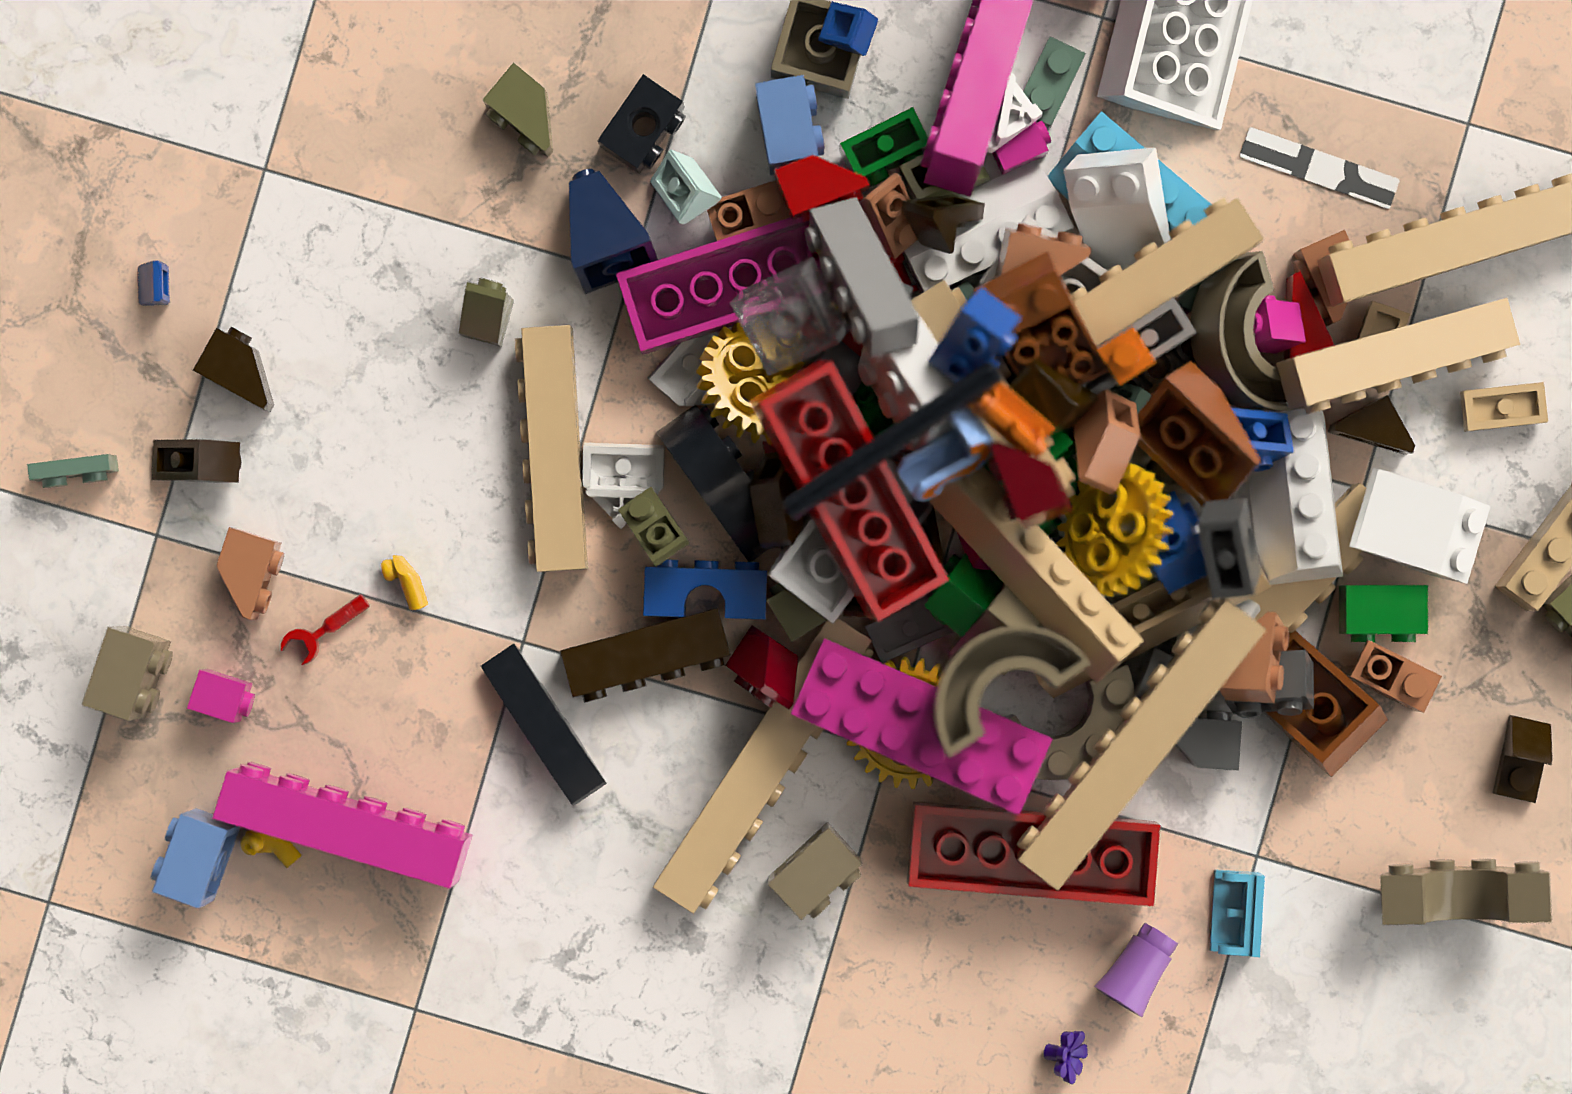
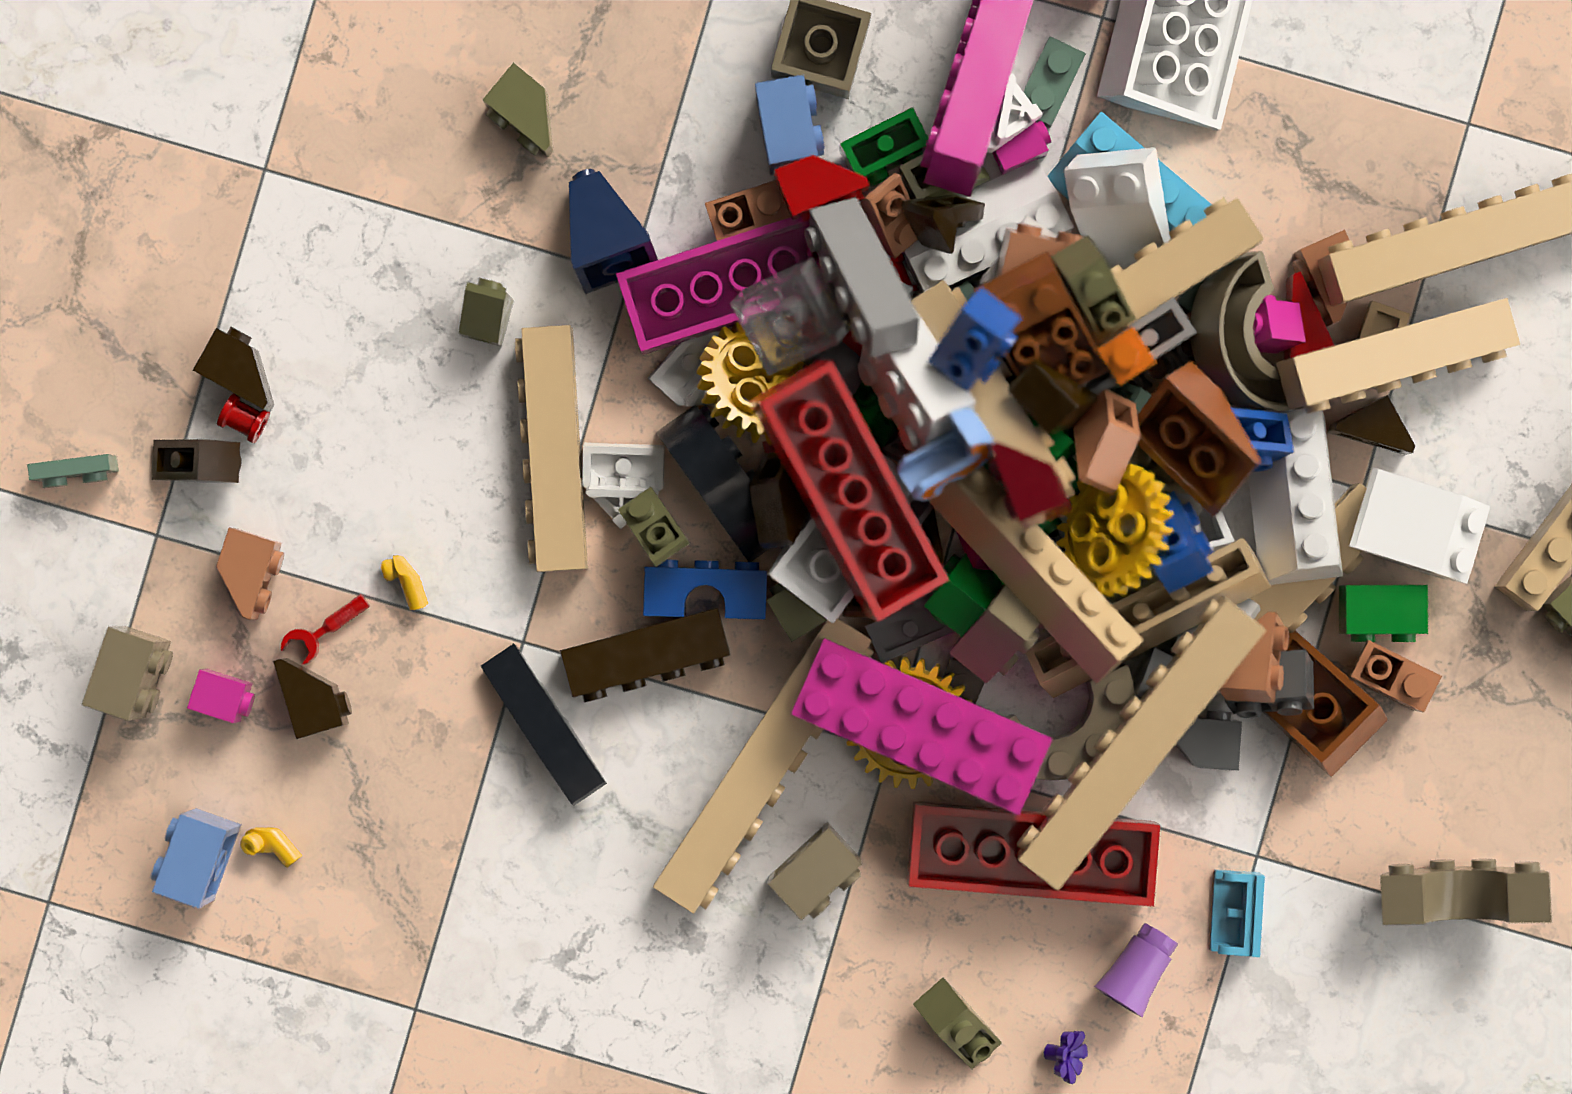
slope [138,260,170,306] -> none
dark pink brick [213,762,473,889] -> none
black brick [597,74,686,174] -> none
light aqua slope [650,149,722,225] -> none
dark red slope [725,625,798,710] -> none
black axle [783,362,1002,520] -> none
blue slope [818,2,878,56] -> none
dark tan brick [932,626,1091,757] -> none
orange hinge [966,381,1055,457] -> none
dark grey brick [1197,498,1261,599] -> none
sticker [1240,127,1399,209] -> none
tan plate [1460,382,1548,432] -> none
dark brown slope [1493,715,1553,803] -> none
none -> red bush [217,393,270,443]
none -> dark brown slope [273,658,352,739]
none -> olive slope [913,977,1002,1069]
none -> olive slope [1051,235,1136,340]

